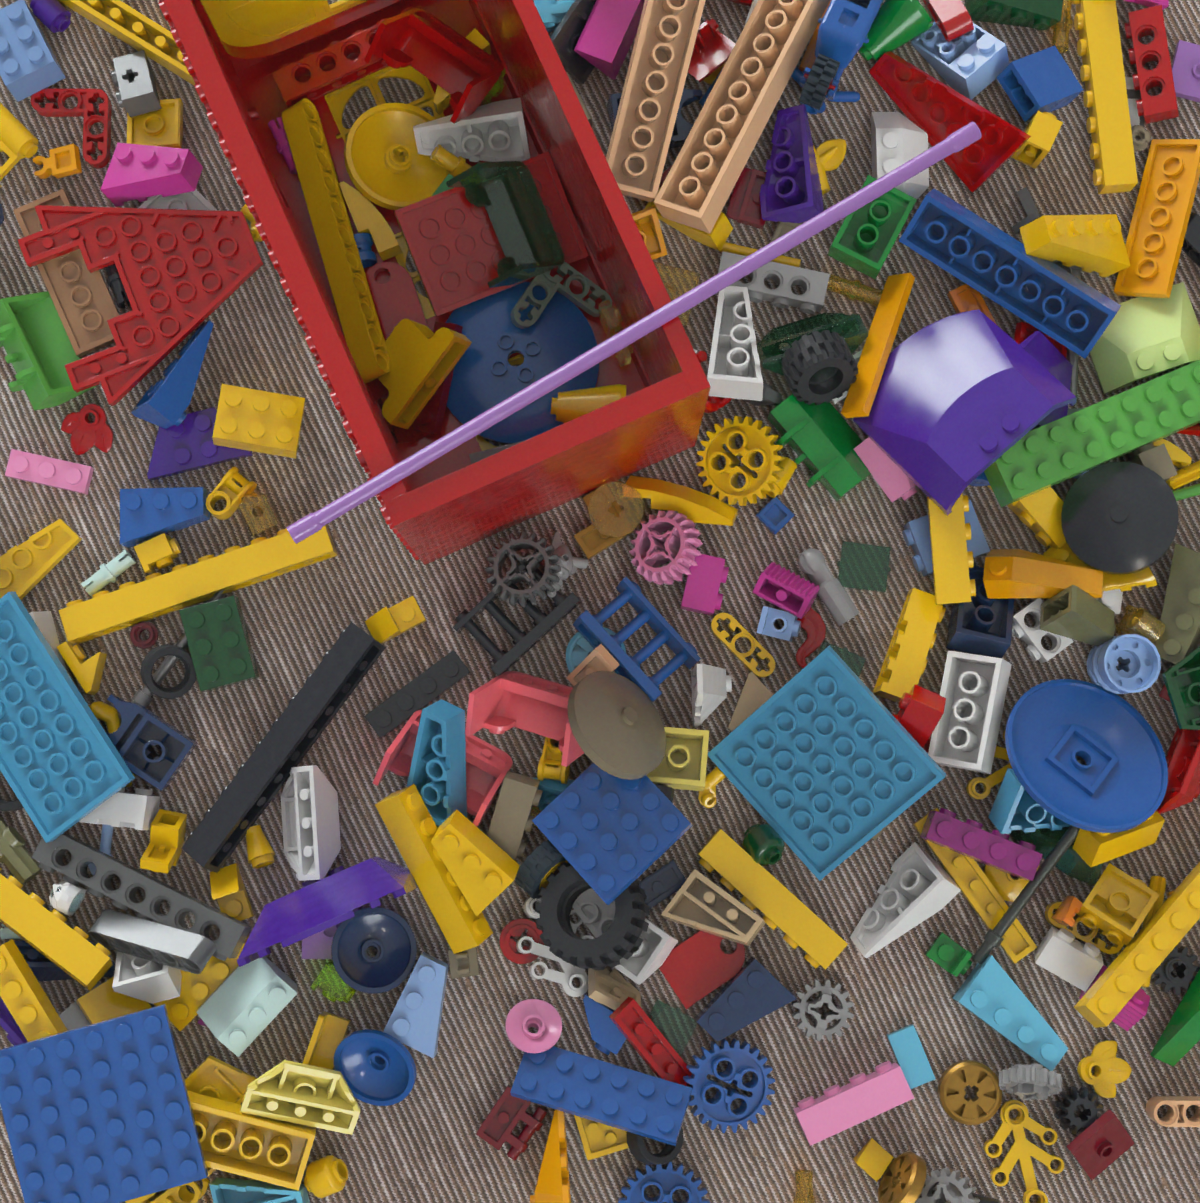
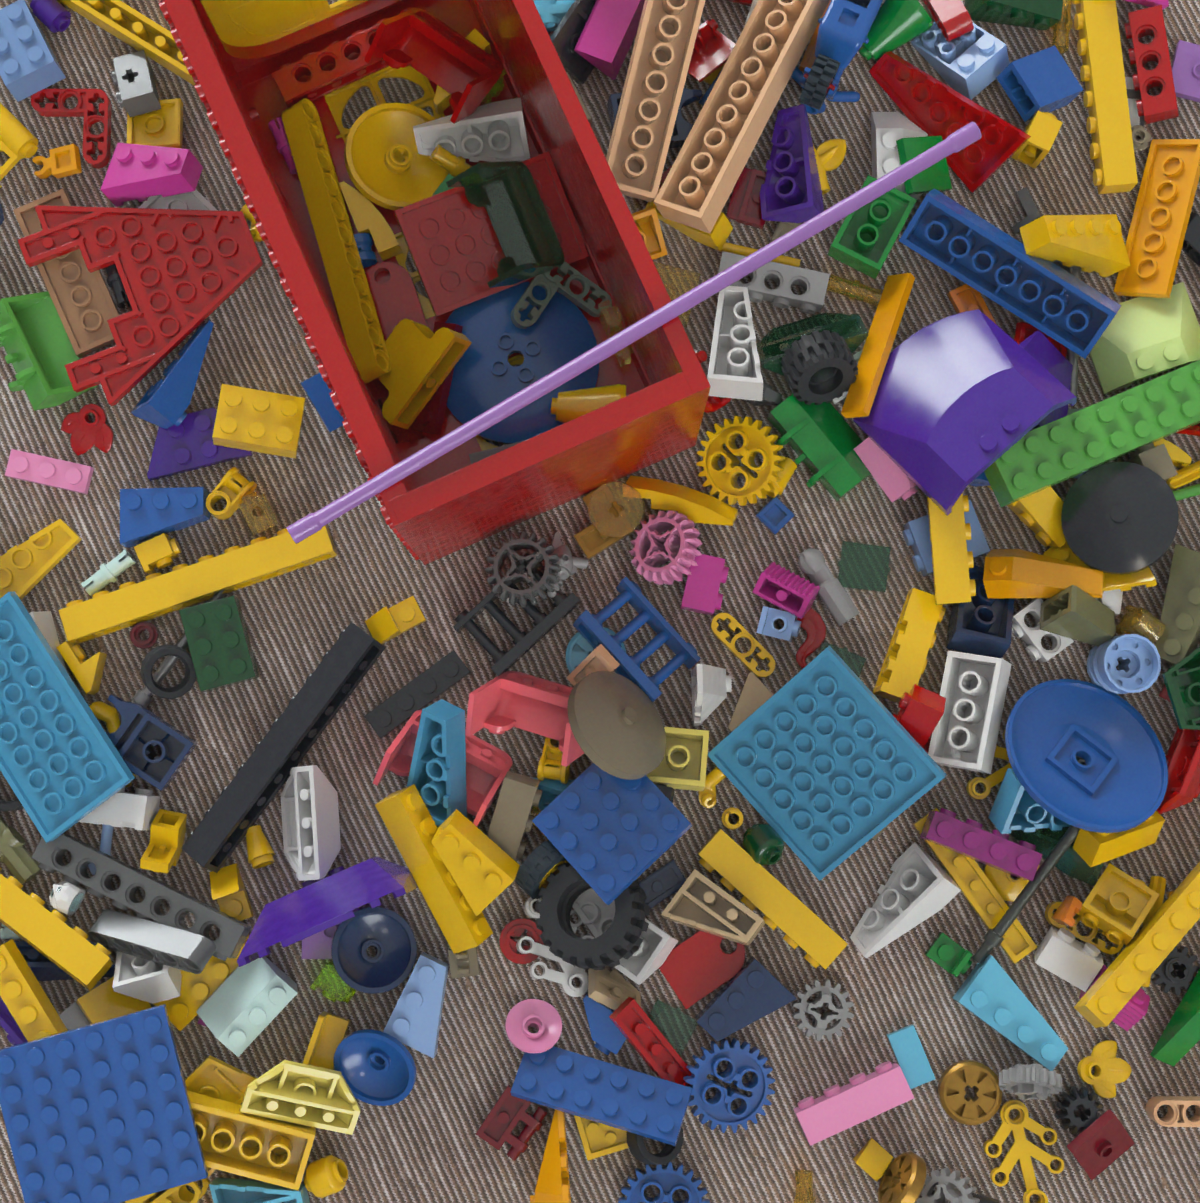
none -> blue slope [300,372,344,433]
none -> yellow pin [721,807,744,830]
none -> green tile [896,135,952,195]

